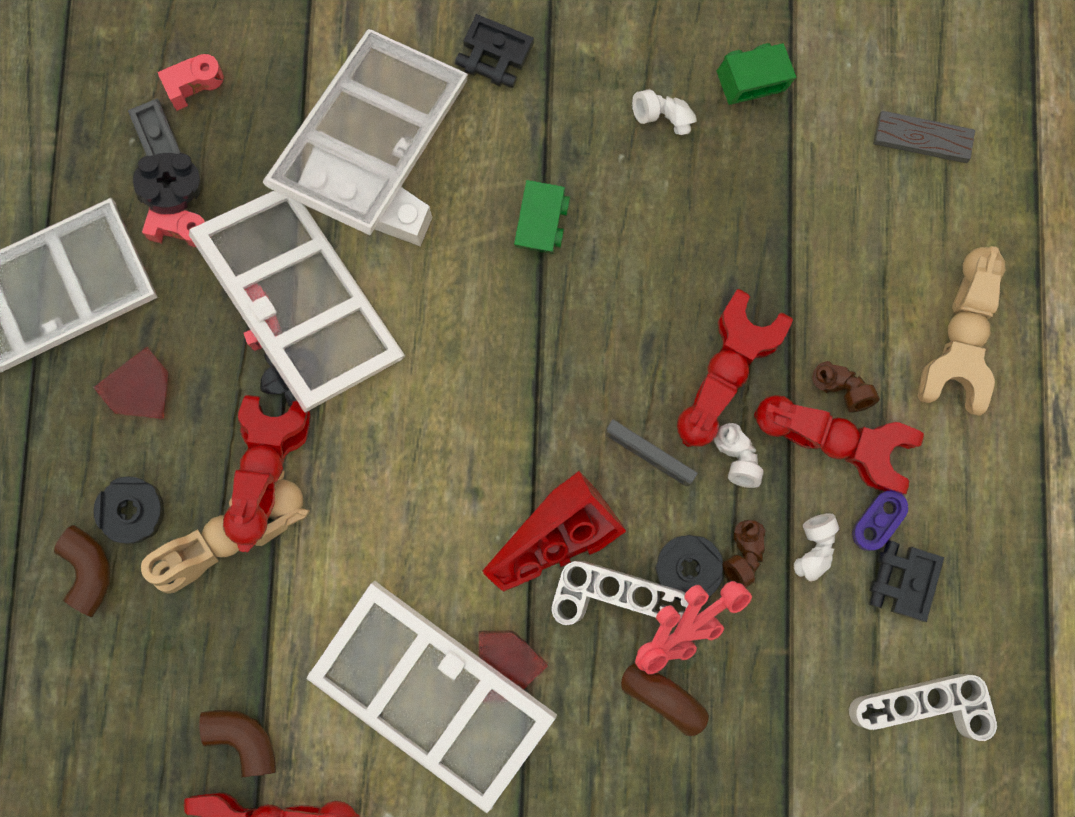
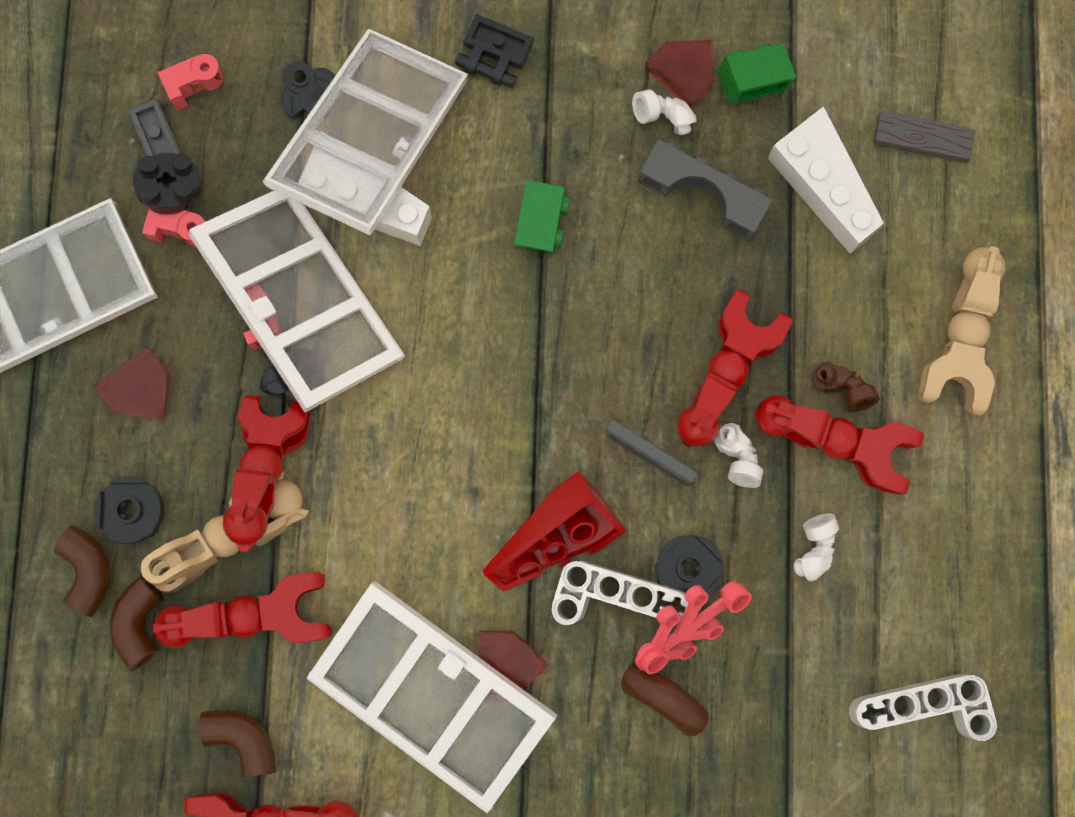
reddish brown arm [722,520,765,588] -> none
dark purple plate [852,490,908,551] -> none
black plate [869,540,944,622] -> none
none -> reddish brown cylinder [109,575,164,672]
none -> red piece [153,572,332,649]
none -> black plate [281,62,336,119]
none -> dark grey arch [638,139,773,242]
none -> clear red plate [645,40,713,108]
none -> white wedge [768,107,884,254]

